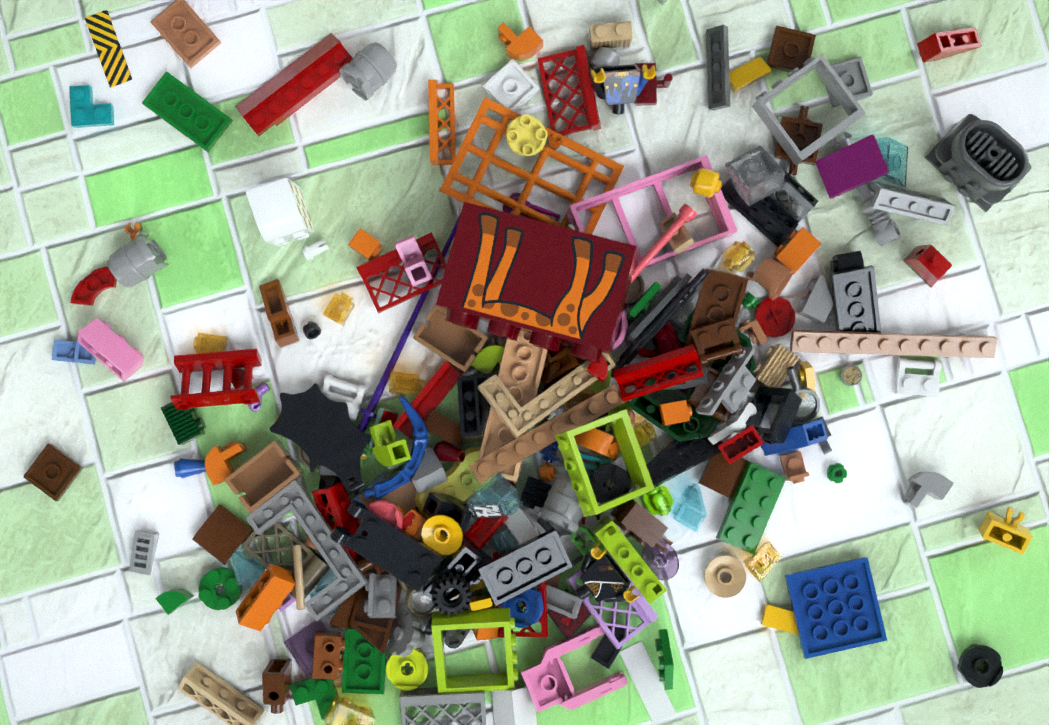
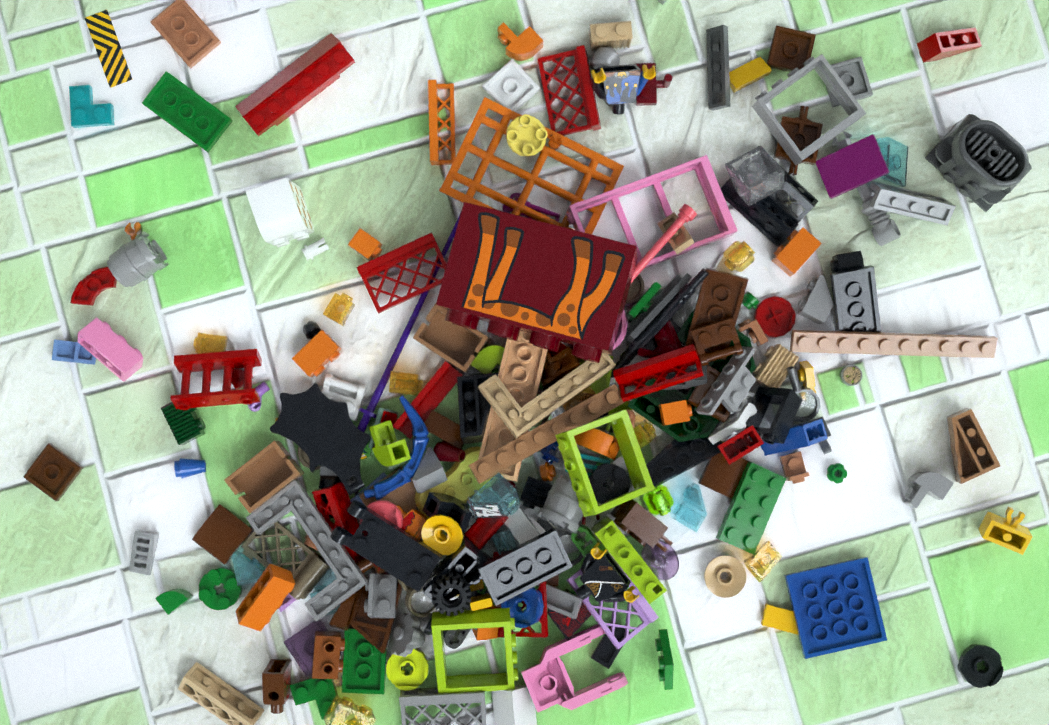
orange brick [205,441,247,486] -> none
dark orange slope [259,279,300,348] -> none
tan piece [293,545,305,610] -> none
light grey piece [339,42,397,100] -> none
bright pink brick [394,235,432,287] -> none
red tile [586,355,608,383] -> none
white sticker [619,641,676,724] -> none
yellow head [690,168,723,198] -> none
nougat hat [746,257,793,300] -> none
white plate [895,357,942,397] -> none
red torso [903,245,952,288] -> none
none -> orange brick [292,330,342,377]
none -> medium nougat wedge [947,408,1001,484]

